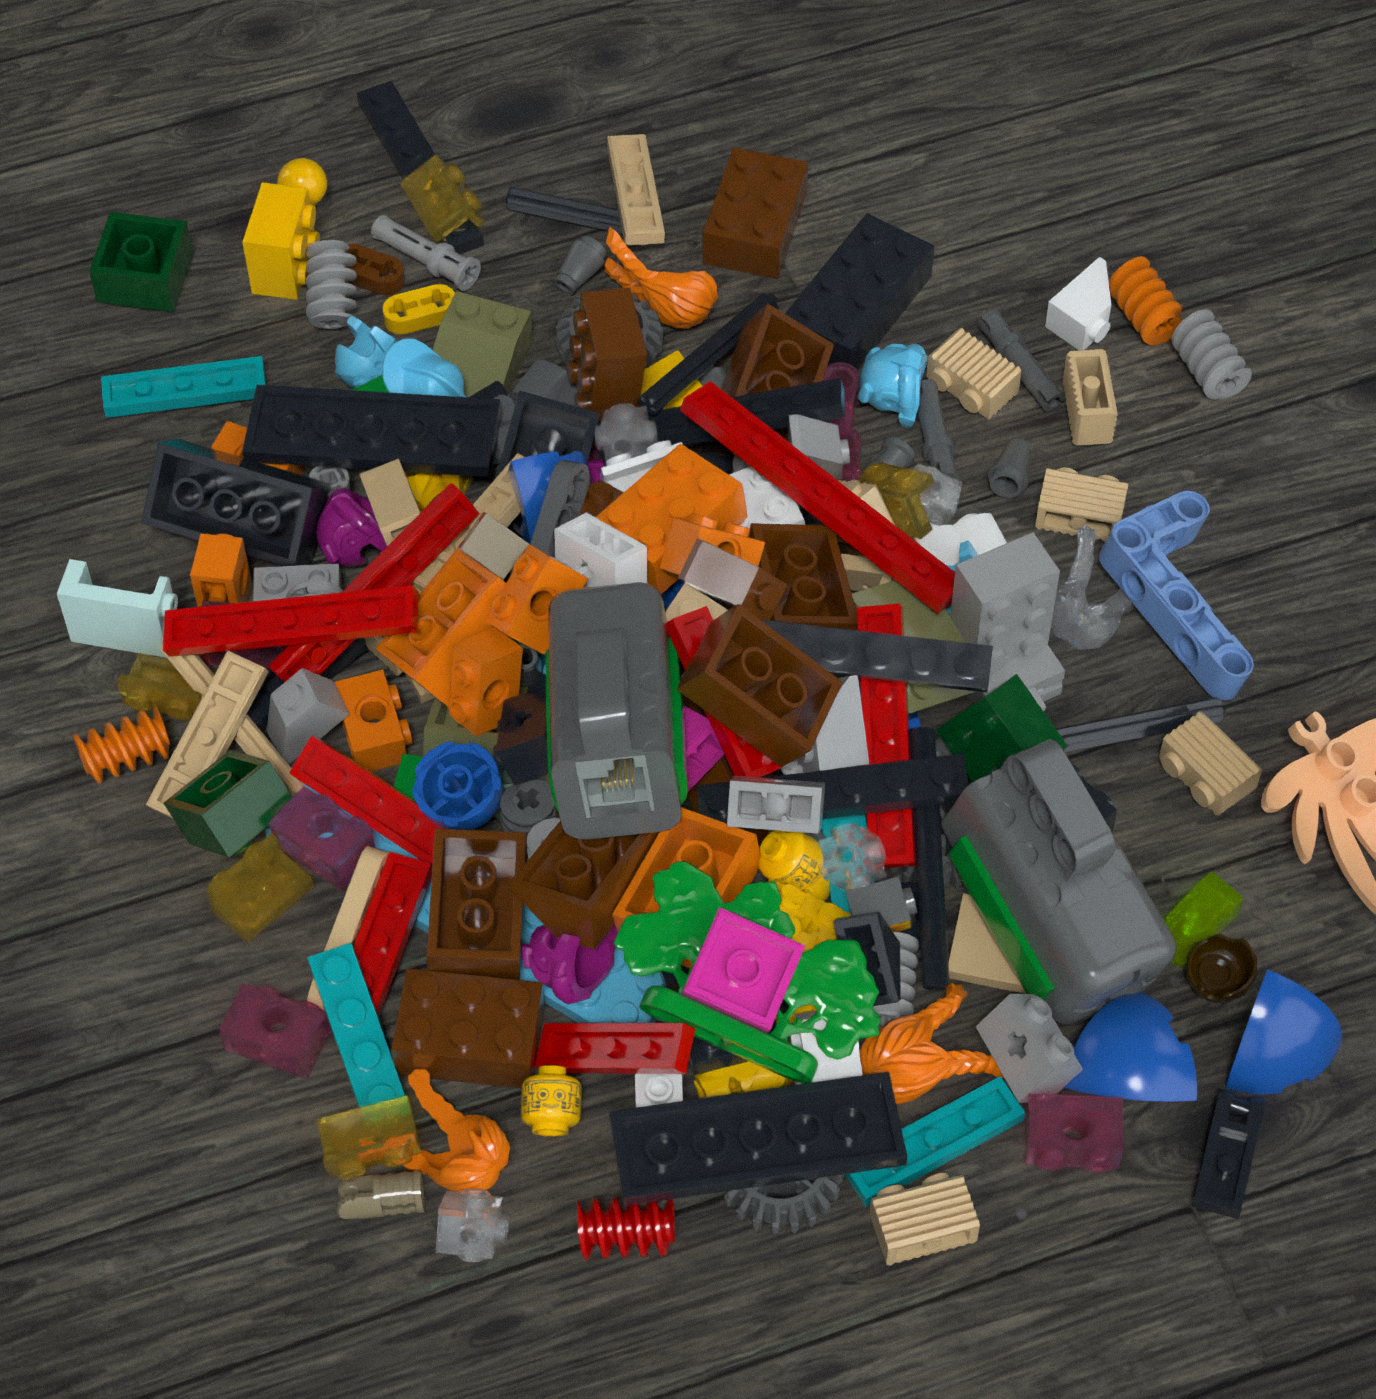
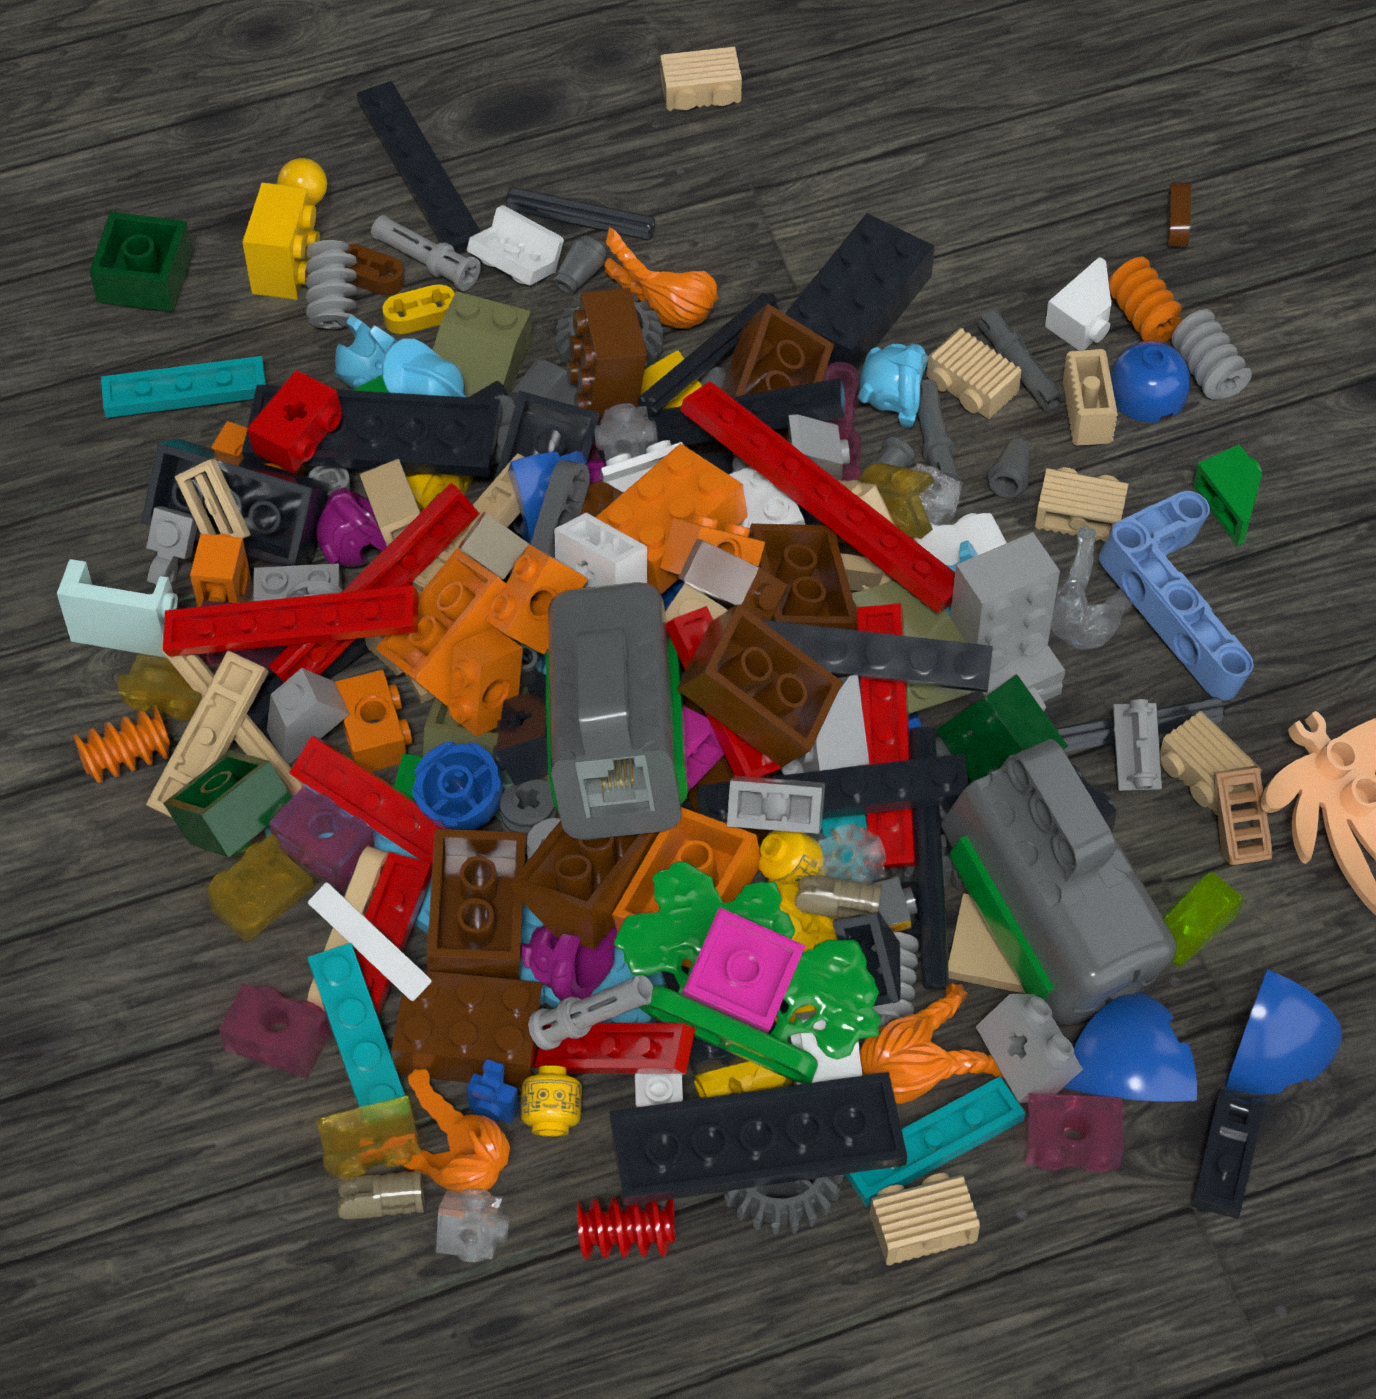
clear yellow bracket [400,155,485,242] -> none
tan plate [607,134,665,245] -> none
reddish brown brick [703,147,808,279] -> none
dark brown hair [1186,934,1257,1004] -> none
none -> light grey plate [146,506,197,584]
none -> tan tile [175,458,251,538]
none -> red brick [247,370,343,474]
none -> white sticker [308,883,432,1001]
none -> white bracket [467,205,564,286]
none -> blue plate [467,1059,519,1124]
none -> light grey pin [528,975,653,1050]
none -> tan brick [660,47,742,111]
none -> dark tan hinge [794,874,882,919]
none -> blue cylinder [1111,340,1190,423]
none -> light grey hinge [1113,699,1162,791]
none -> reddish brown beam [1167,182,1191,248]
none -> green slope [1192,444,1262,546]
none -> medium nougat slope [1214,765,1273,865]

